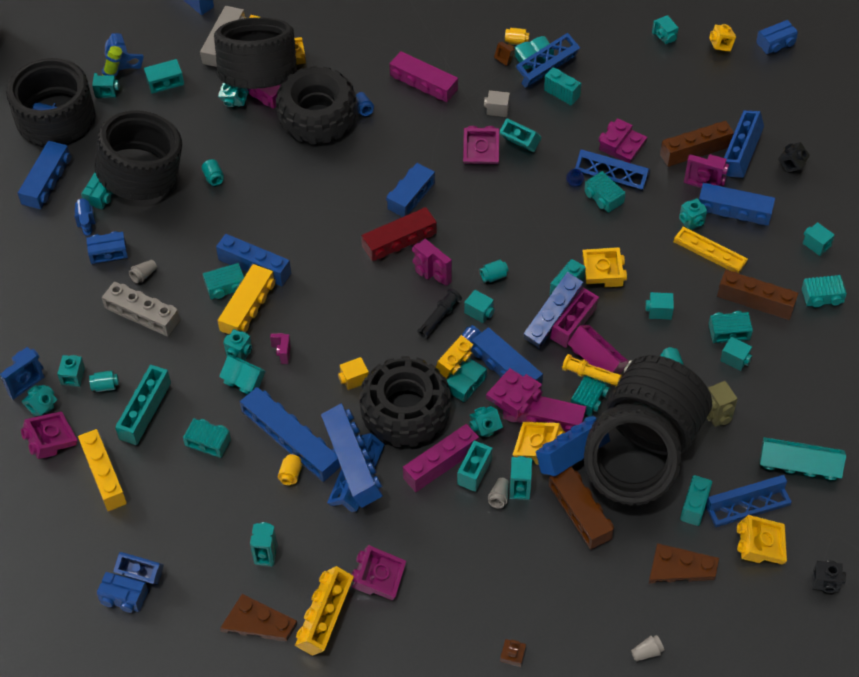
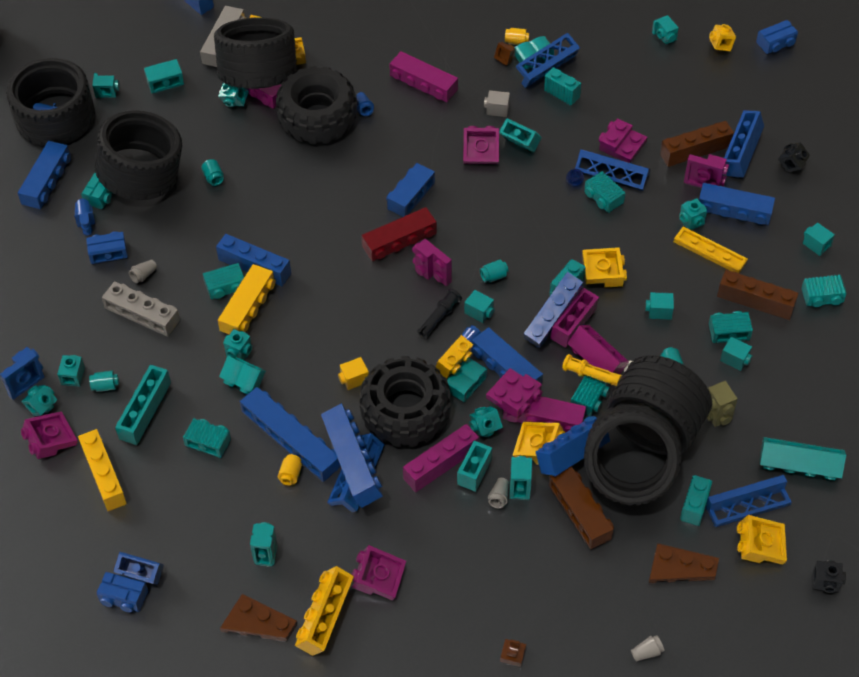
blue piece [102,33,144,79] -> none
magenta bracket [270,333,291,364] -> none

